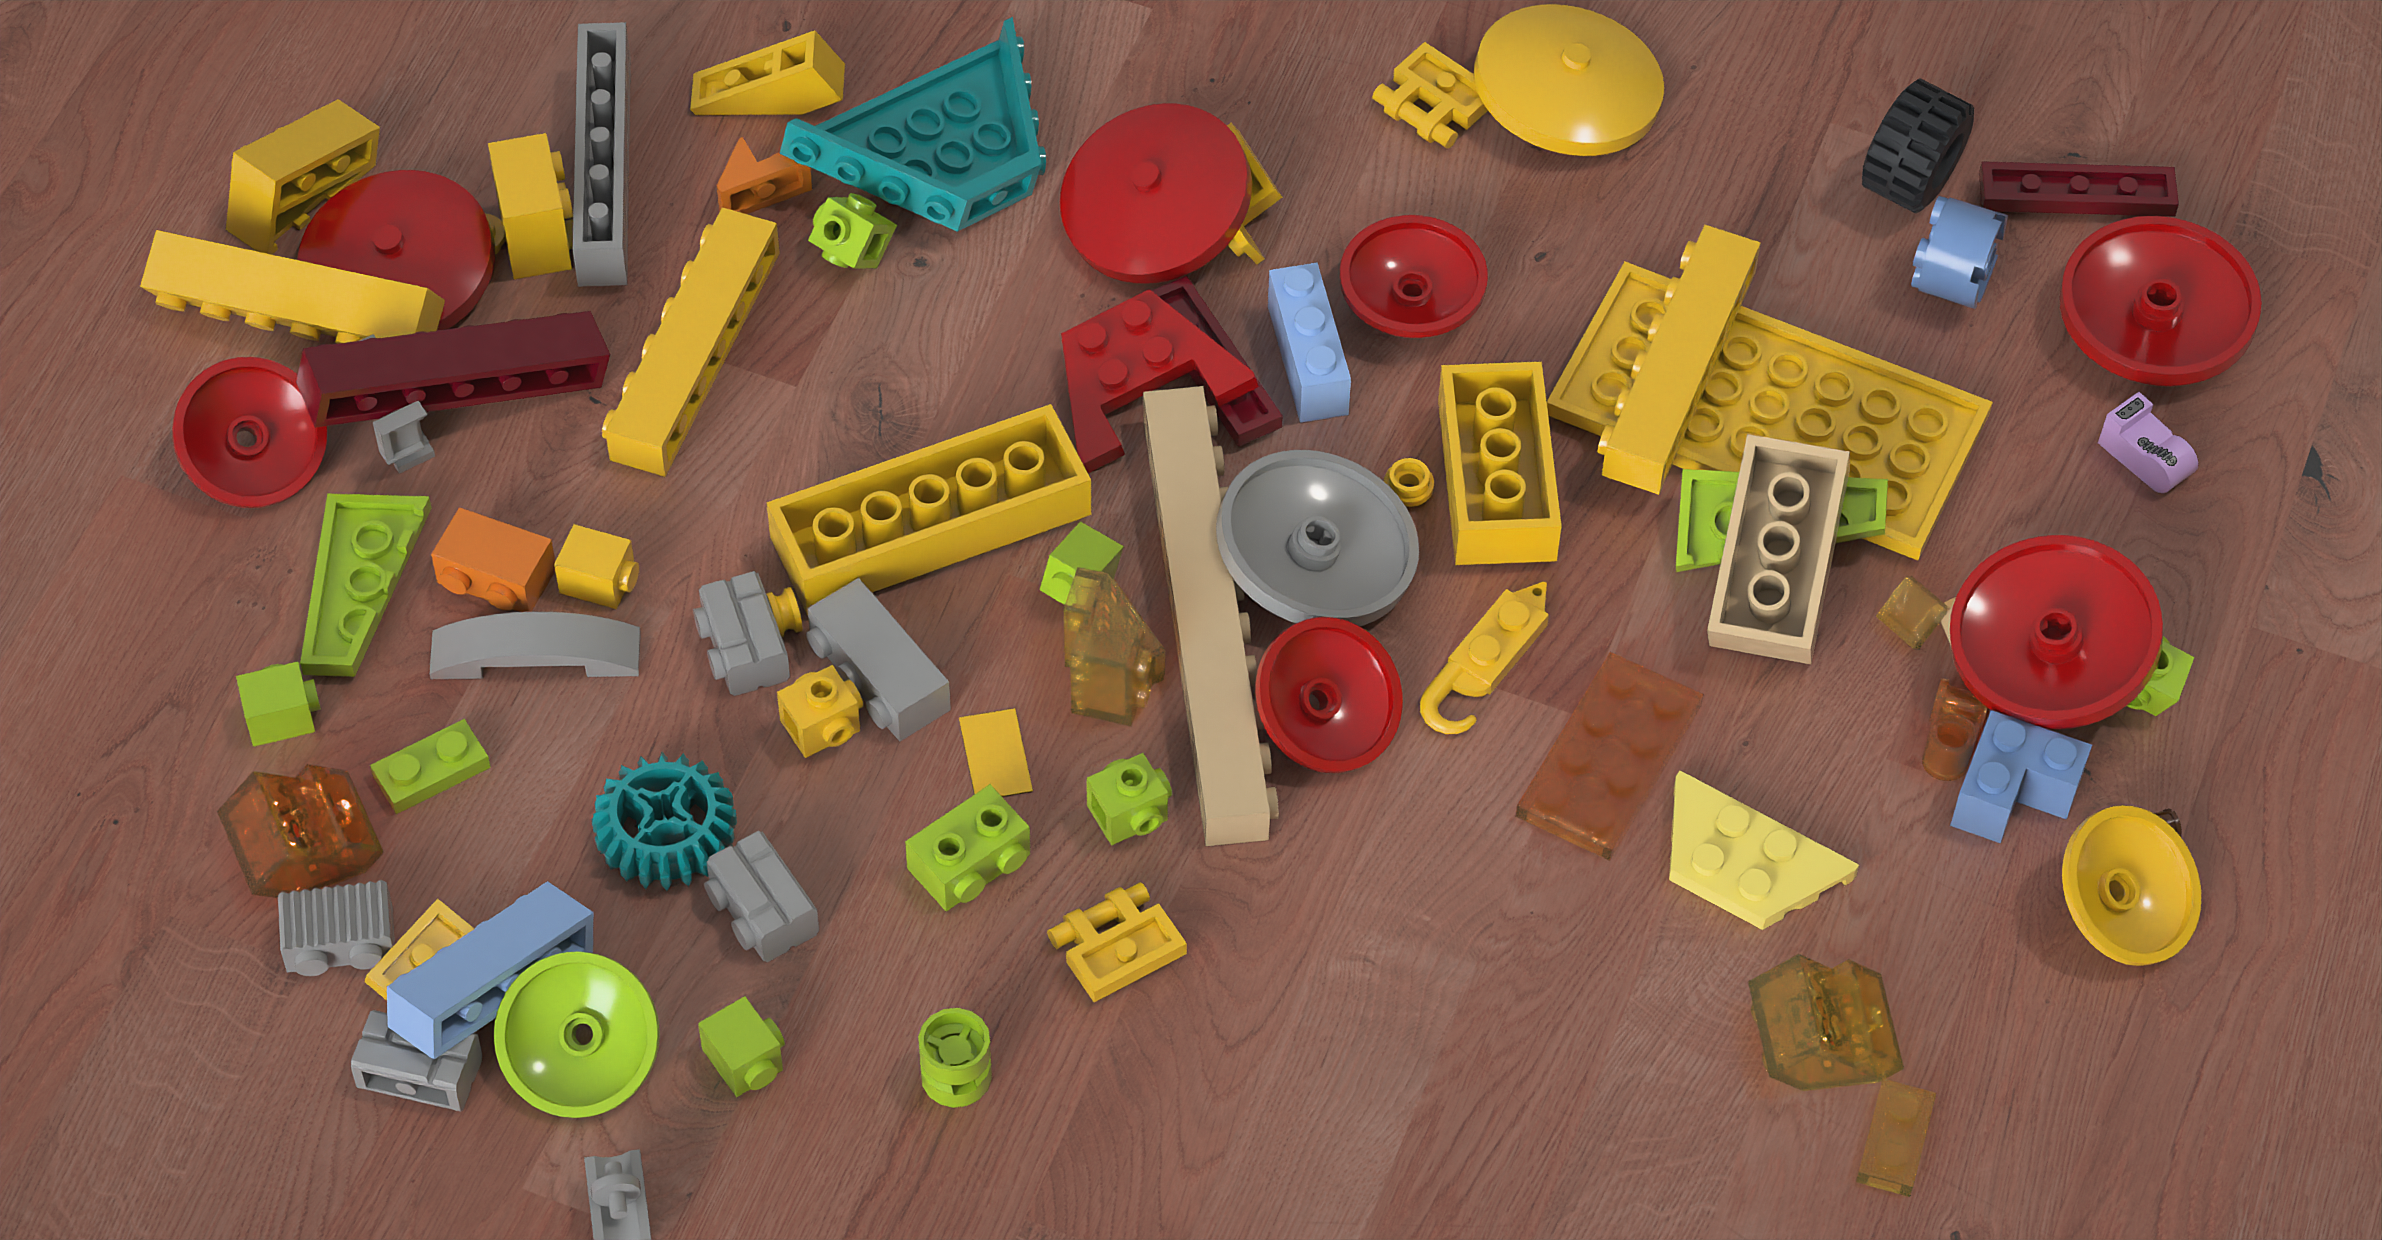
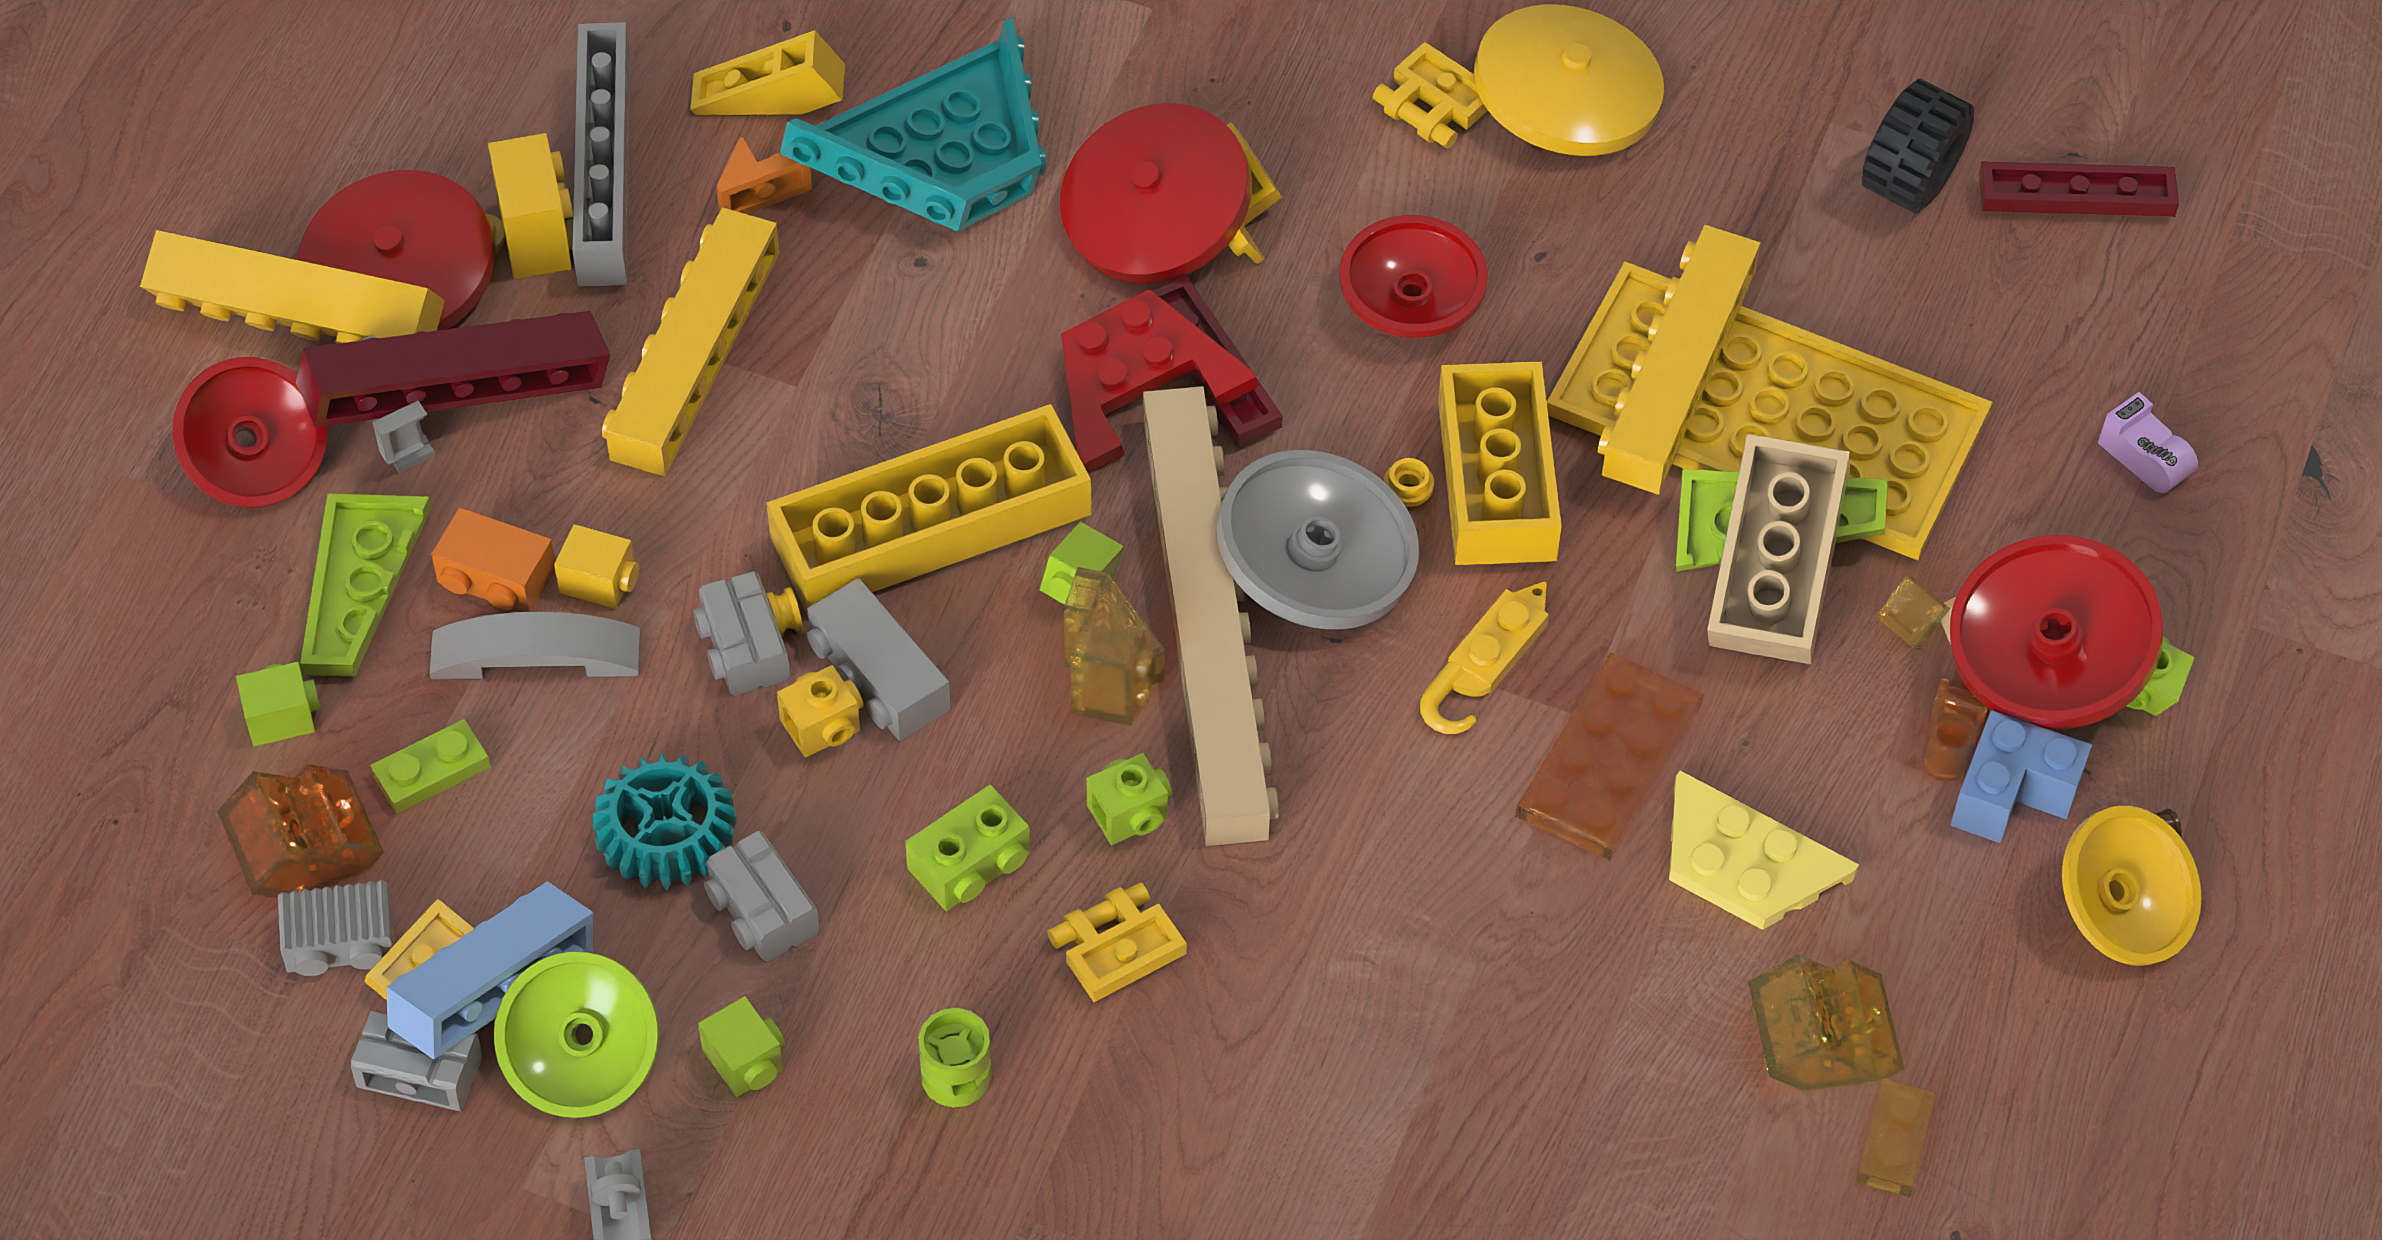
yellow wedge [226,99,380,255] -> none
lime brick [808,193,897,269] -> none
yellow sticker [959,708,1033,796] -> none
red dish [1255,617,1403,773] -> none
light blue brick [1268,262,1351,423] -> none
medium blue brick [1911,196,2008,309] -> none
red dish [2059,216,2262,386] -> none

